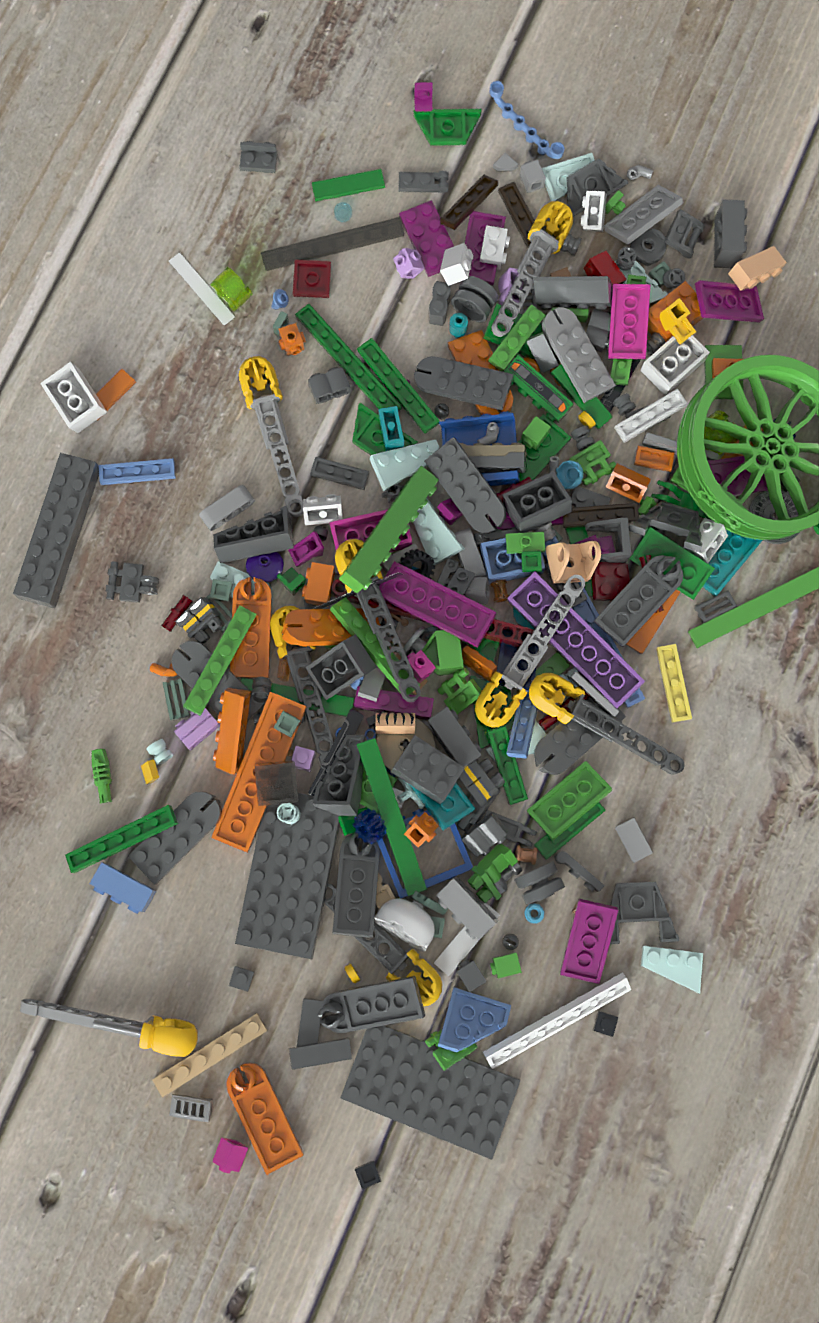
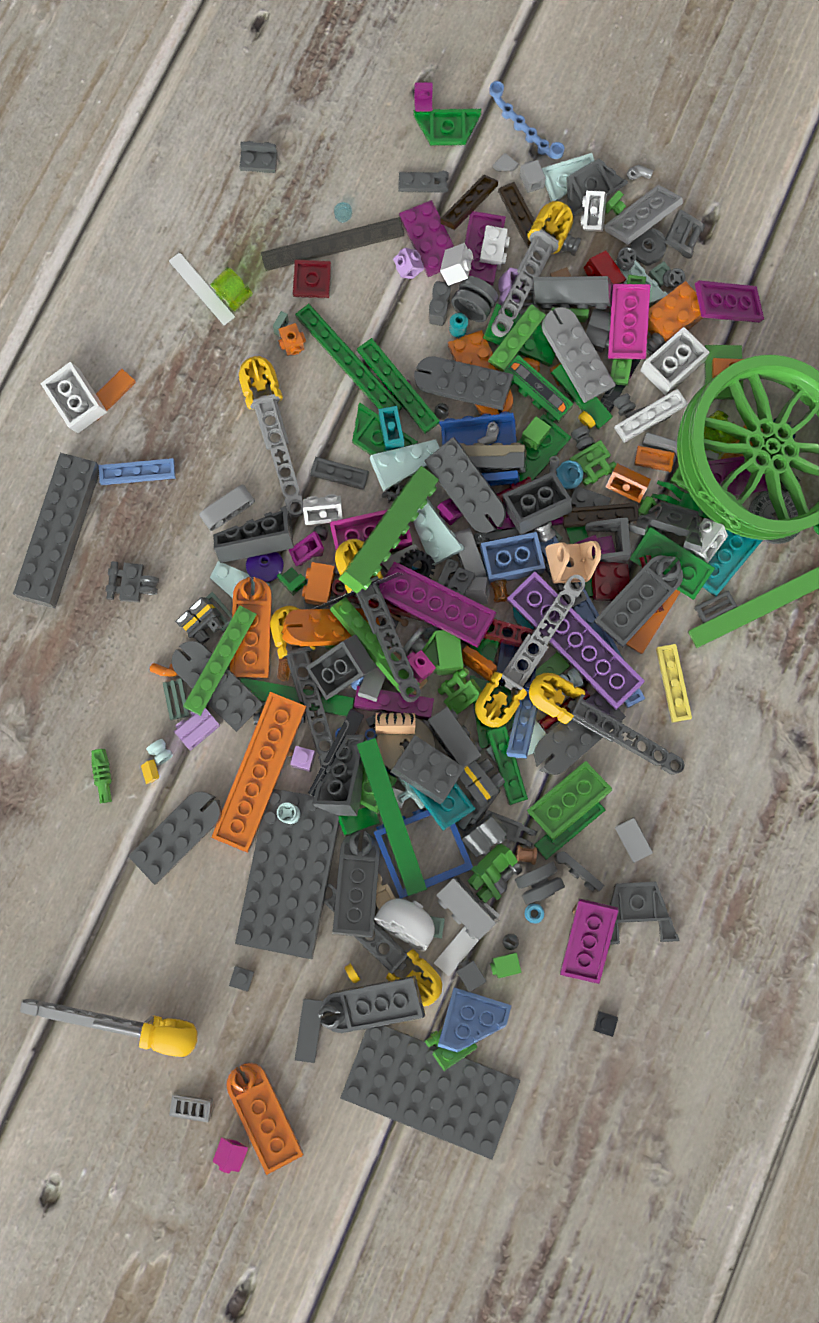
green plate [65,805,178,873] -> none
medium blue brick [90,862,156,914] -> none
tan plate [152,1013,268,1098] -> none
dark red pin [161,595,193,632] -> none
sand green tile [210,579,233,602] -> none
orange slope [213,688,251,774] -> none
dark grey wheel [251,677,272,704] -> none
clear smoke brick [254,760,298,806] -> none
medium blue plate [271,289,288,310] -> none
sand green tile [274,711,301,737] -> none
dark grey tile [289,1038,352,1070] -> none
dark grey brick [308,367,351,404] -> none
green tile [311,169,385,202] -> none
clear blue gear [353,809,387,844] -> none
black plate [355,1160,381,1190] -> none
orange brick [404,812,439,848] -> none
sand green tile [412,891,448,915] -> none
white plate [483,973,631,1069] -> none
bright green plate [505,532,545,554] -> none
green plate [521,551,542,572] -> none
tile [526,332,559,373] -> none
light grey tile [570,672,619,717] -> none
light aqua wing [641,946,703,994] -> none
yellow brick [660,298,696,344] -> none
dark grey brick [714,199,747,268] -> none
light nougat brick [728,246,787,291] -> none

